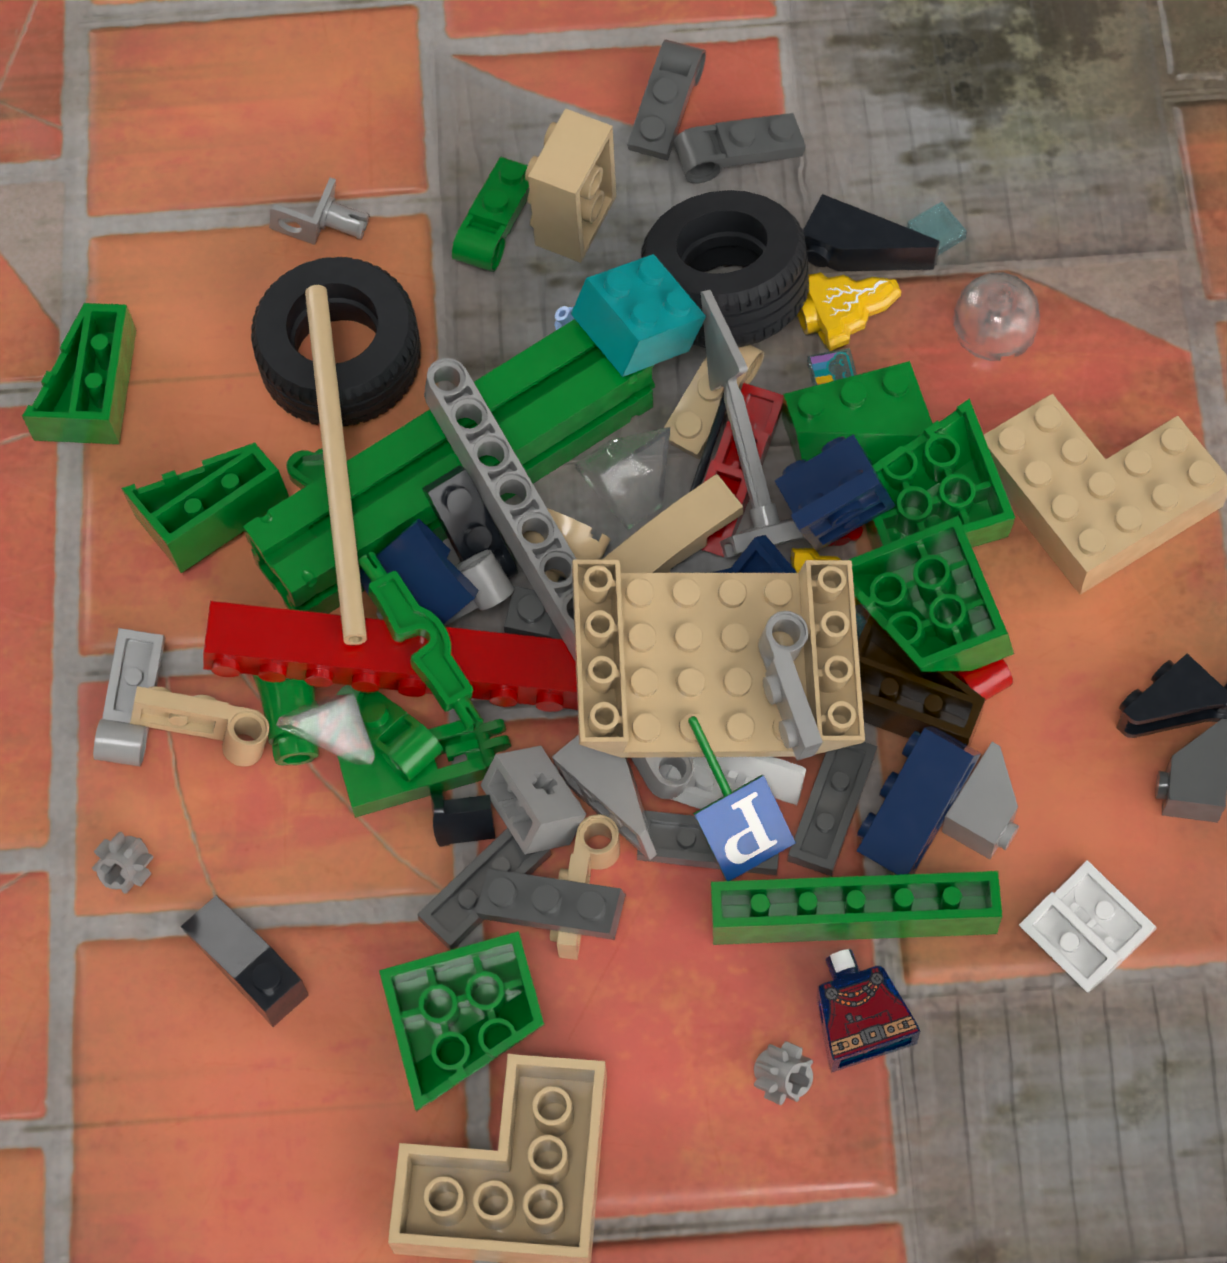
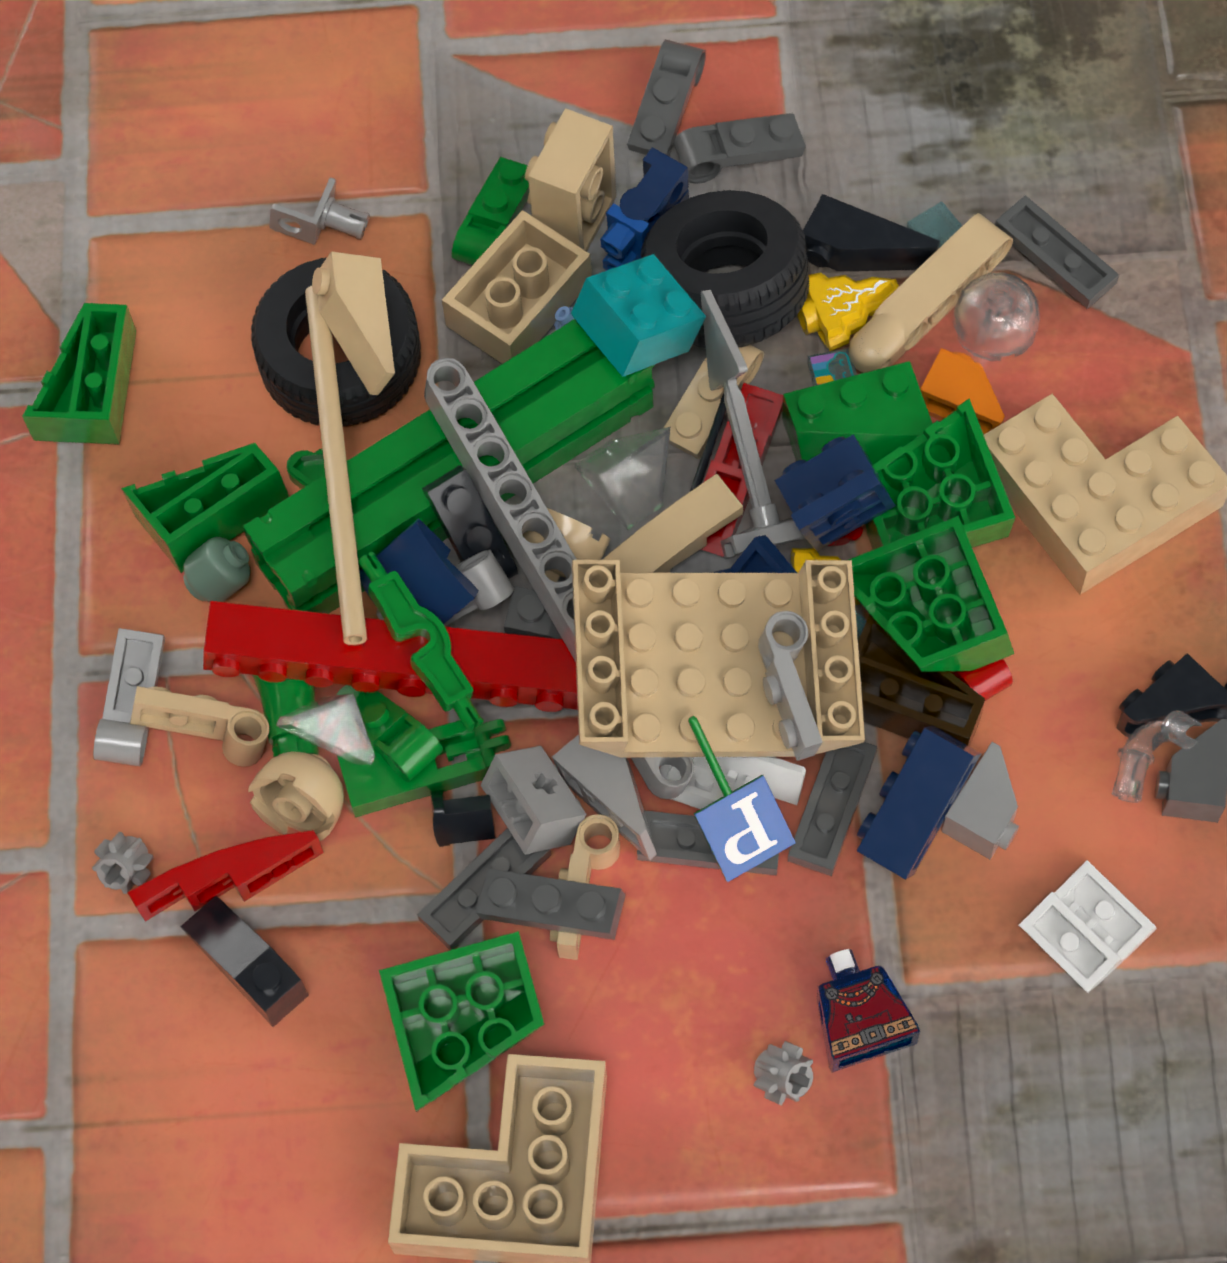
green brick [711,871,1002,945] -> none
none -> red slope [127,830,324,922]
none -> sand green head [183,537,250,602]
none -> tan cylinder [248,751,344,841]
none -> tan slope [312,251,395,395]
none -> tan brick [442,210,592,364]
none -> dark blue hips [600,147,689,271]
none -> tan piece [848,213,1013,373]
none -> orange slope [920,348,1005,435]
none -> dark grey plate [995,195,1119,309]
none -> clear piece [1111,710,1202,803]

